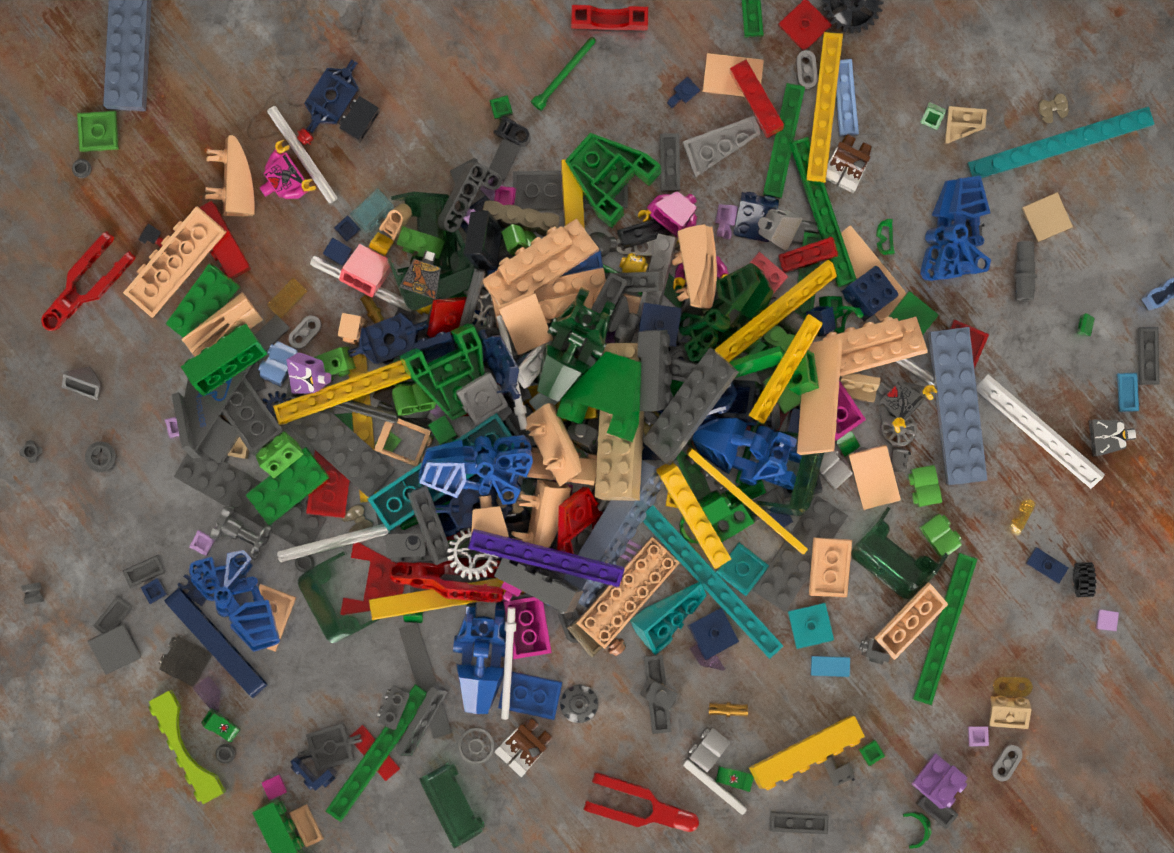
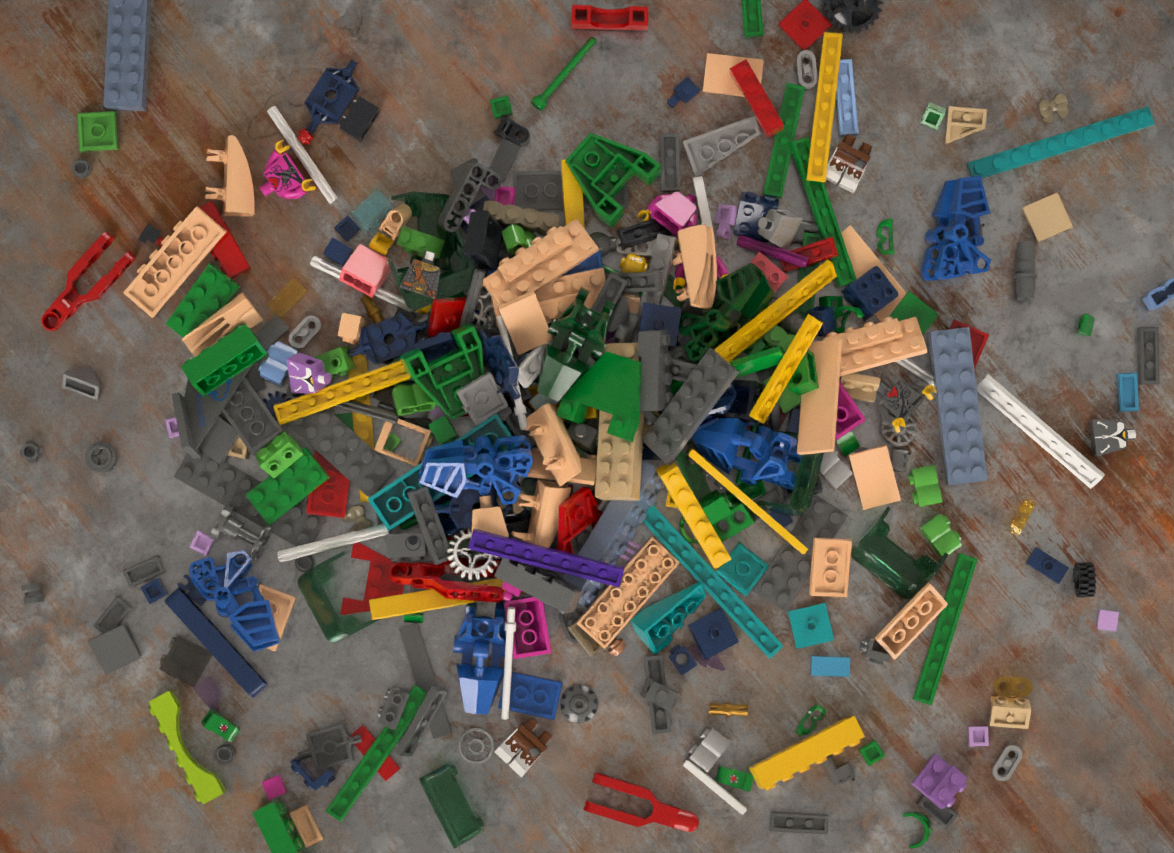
none -> dark blue brick [668,644,697,676]
none -> white beam [692,176,716,249]
none -> magenta axle [737,235,809,268]
none -> green helmet [796,703,826,736]

